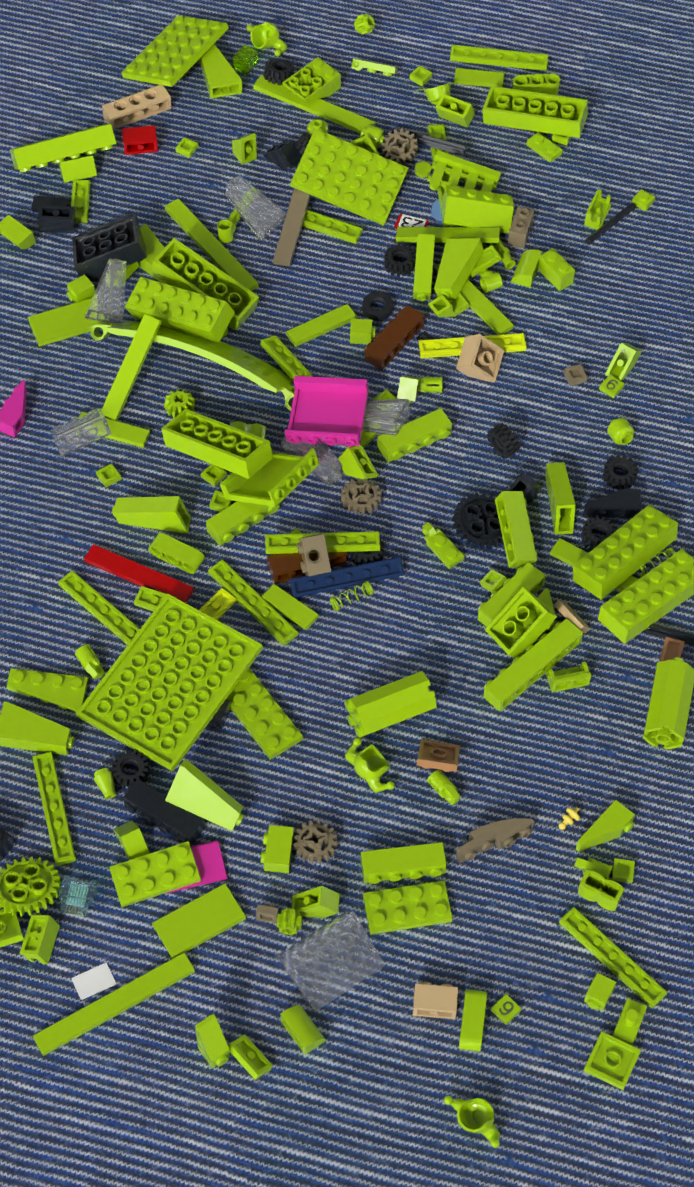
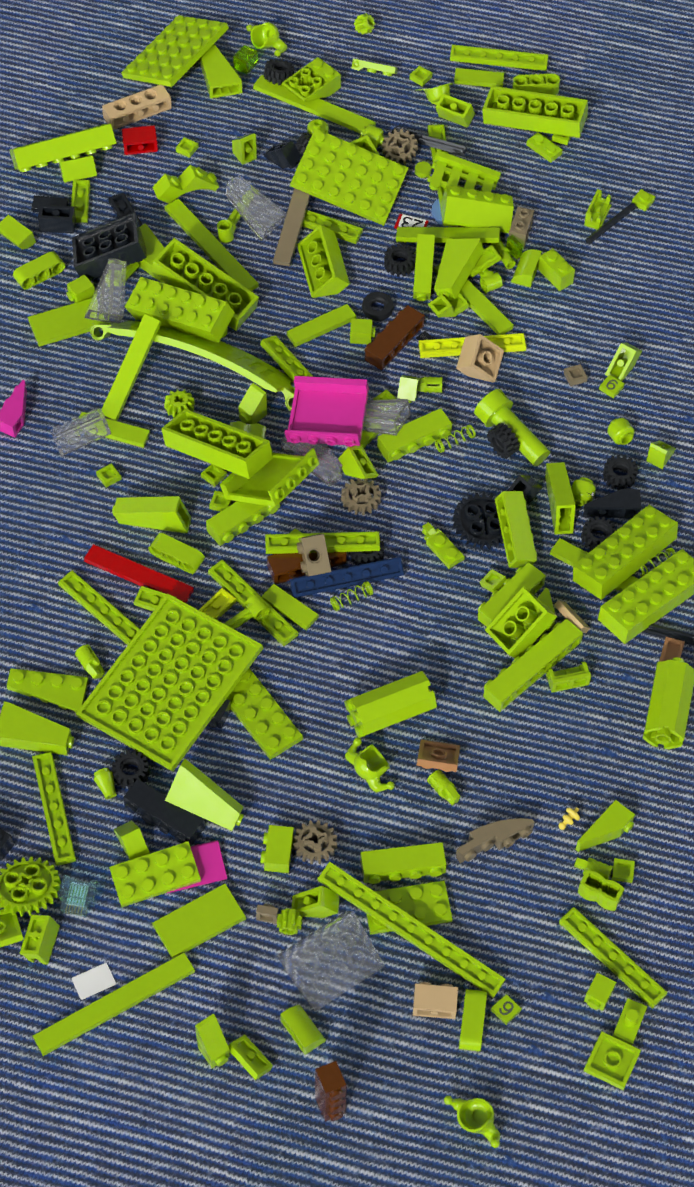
none -> lime beam [13,251,65,289]
none -> black tile [108,192,143,227]
none -> lime arch [152,165,219,204]
none -> lime axle [223,594,270,630]
none -> lime slope [238,383,267,425]
none -> lime slope [297,224,350,298]
none -> reddish brown brick [315,1061,347,1122]
none -> lime plate [317,862,506,998]
none -> lime piece [435,424,476,453]
none -> lime piece [474,389,550,466]
none -> clear neon green tile [506,235,523,259]
none -> lime head [571,477,596,506]
none -> lime slope [646,440,676,469]

